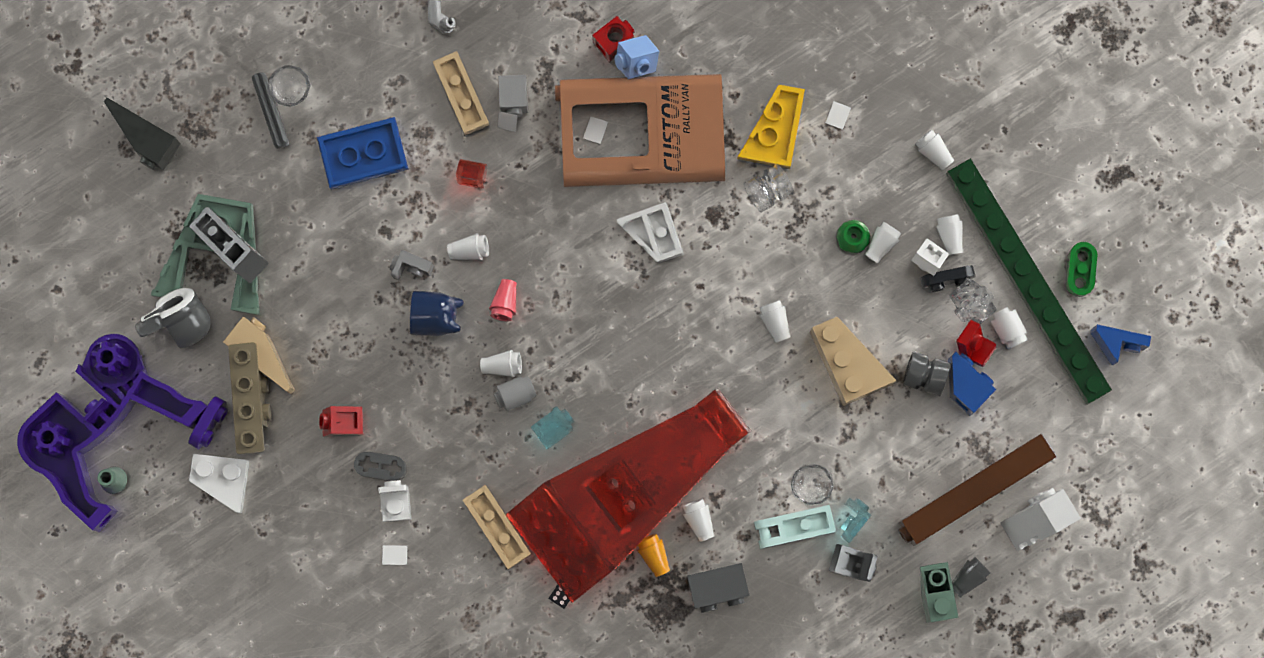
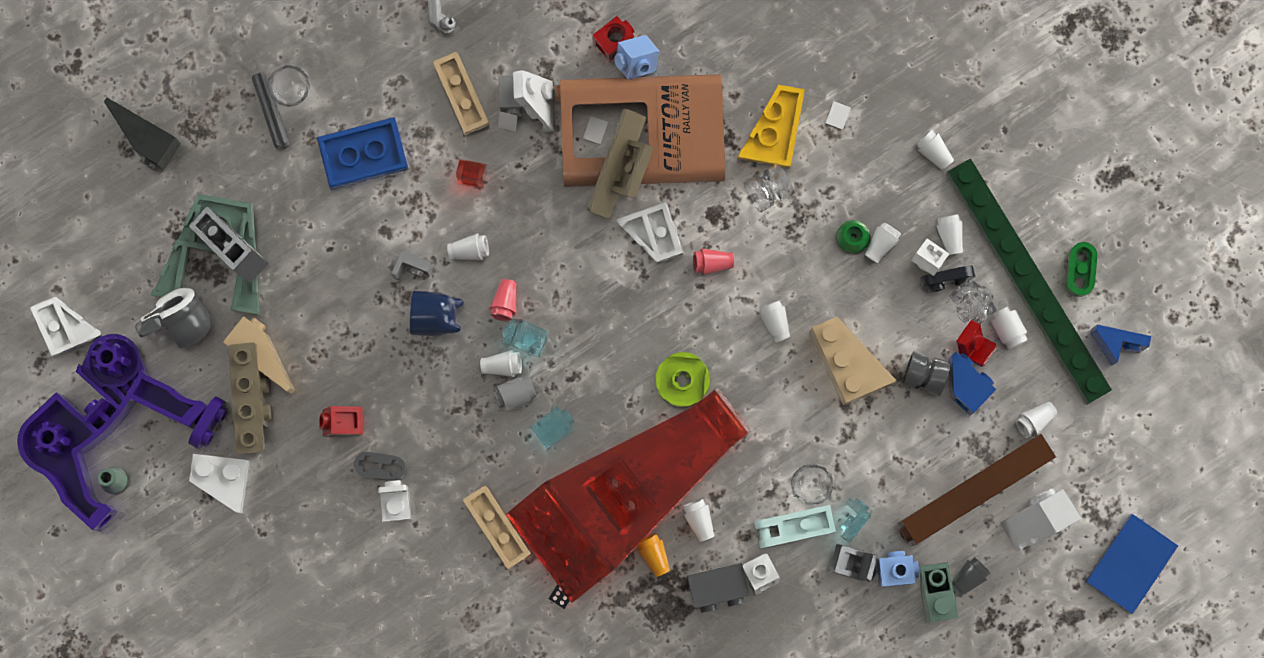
white sticker [382,545,407,565] -> none
none -> white wing [30,297,102,358]
none -> clear light blue bracket [502,319,549,357]
none -> white wing [513,70,555,133]
none -> dark tan bracket [587,109,654,218]
none -> lime plate [655,352,710,408]
none -> coral cone [693,248,734,275]
none -> white bracket [743,554,780,596]
none -> light blue brick [876,551,919,587]
none -> white cone [1015,402,1057,438]
none -> blue tile [1085,514,1178,614]

